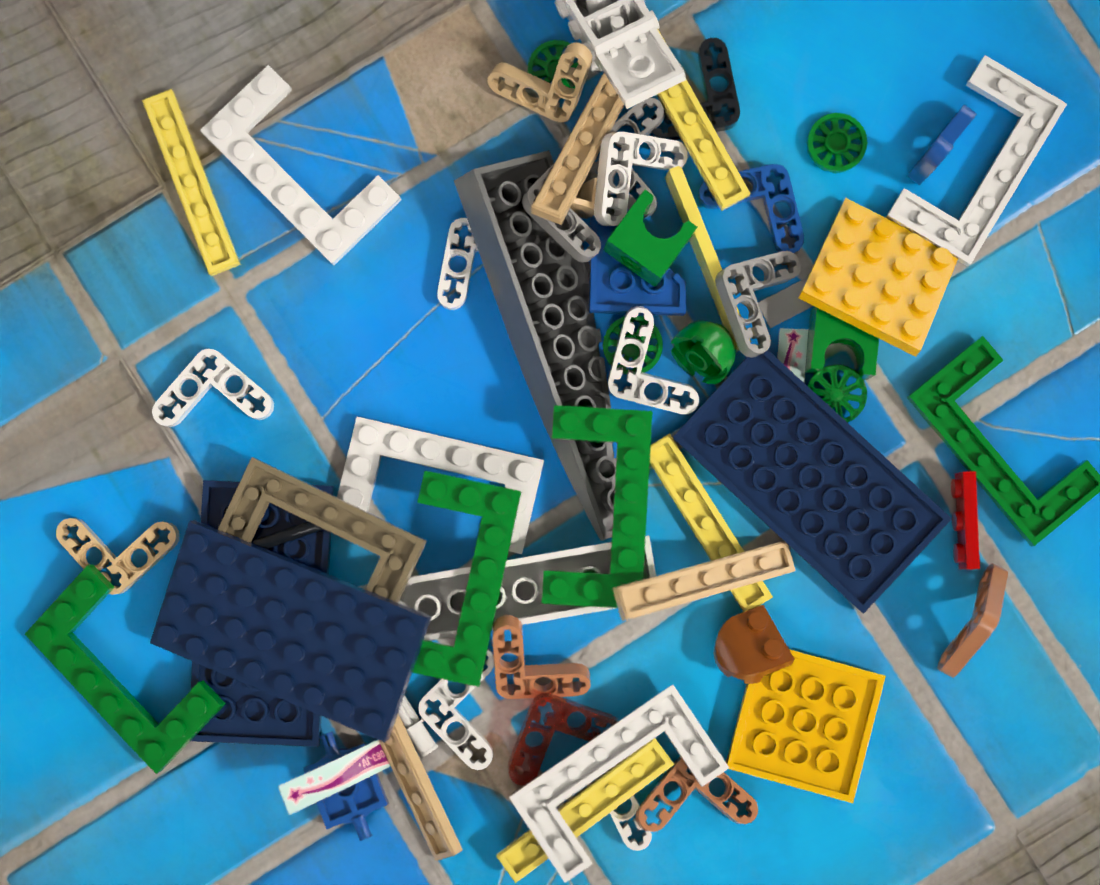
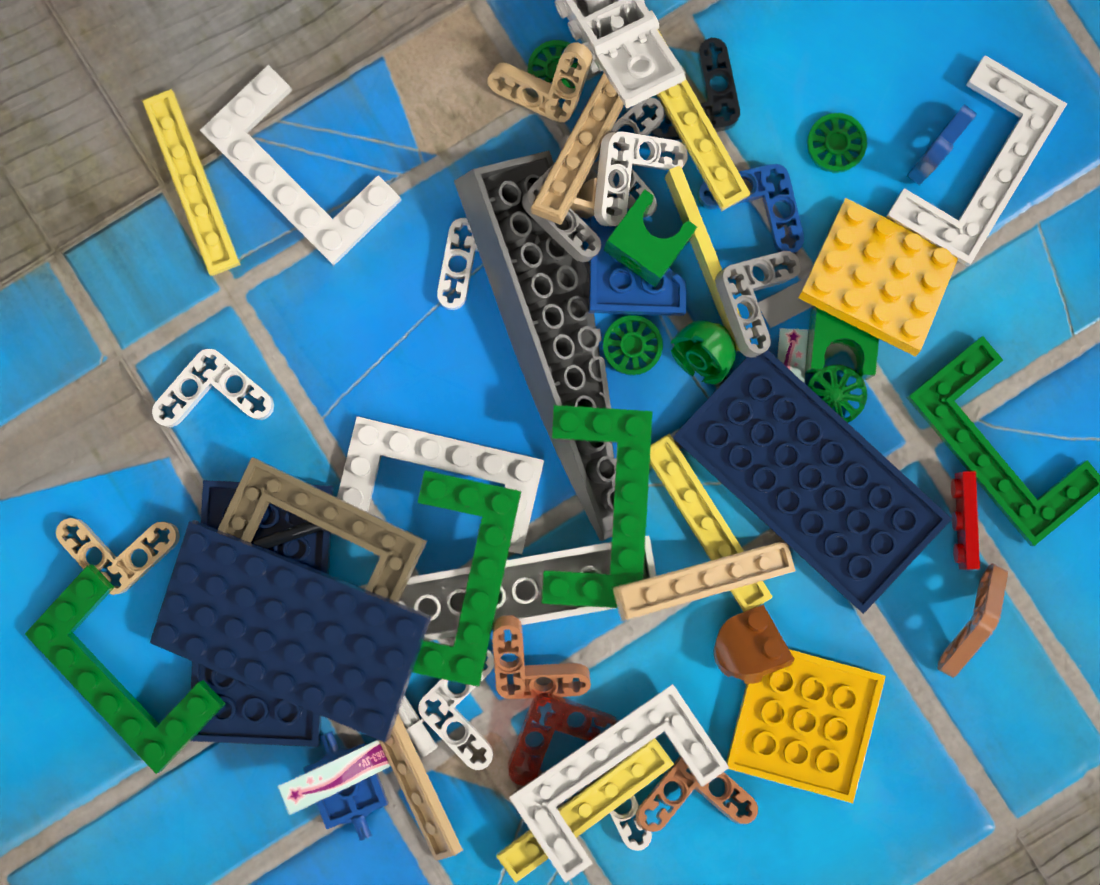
white beam [608,306,699,414] -> none

